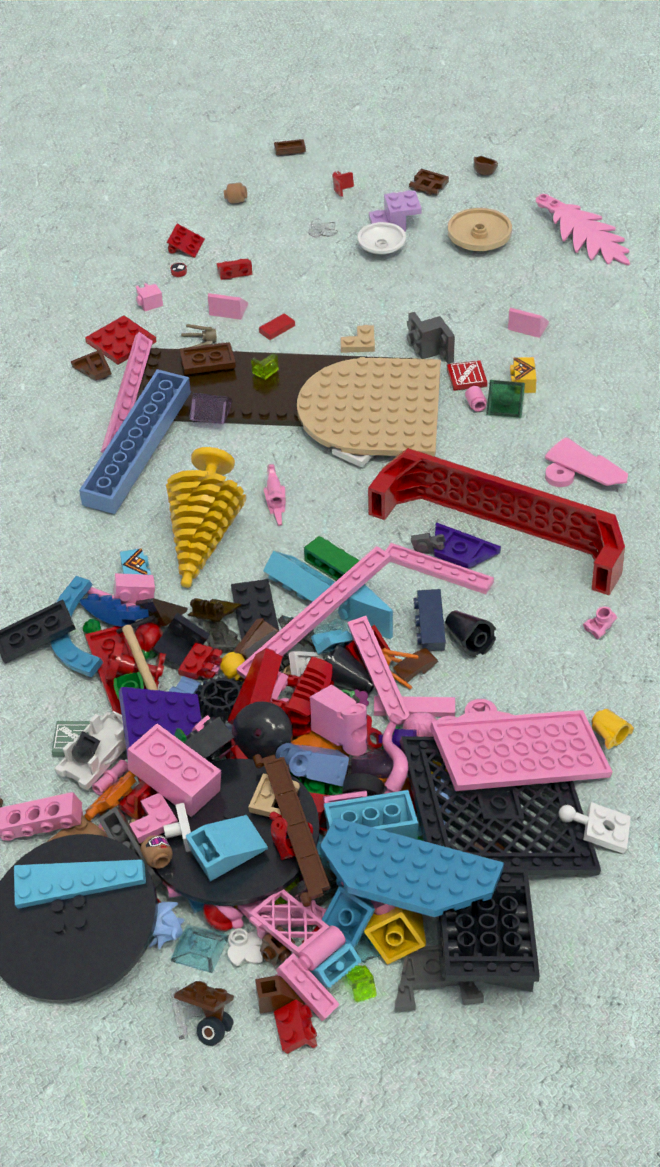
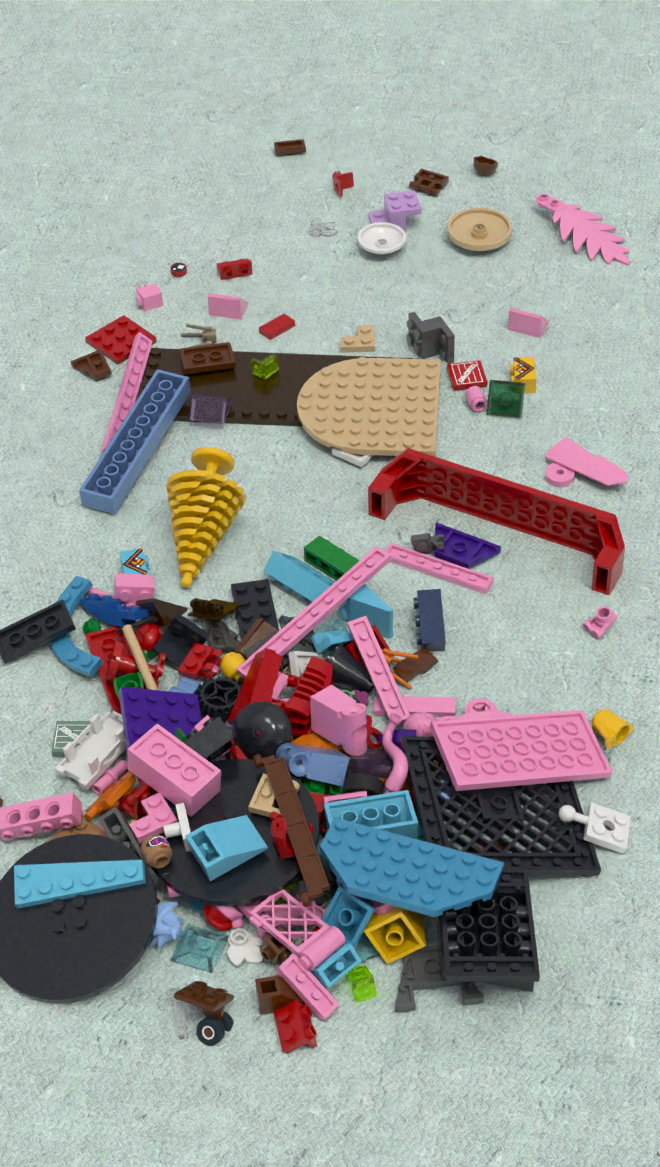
black plate [71,731,100,763] -> none
red hinge [166,223,205,258] -> none
medium nougat head [224,182,247,204] -> none
bright pink animal [263,464,286,526] -> none
black cone [445,610,496,657] -> none

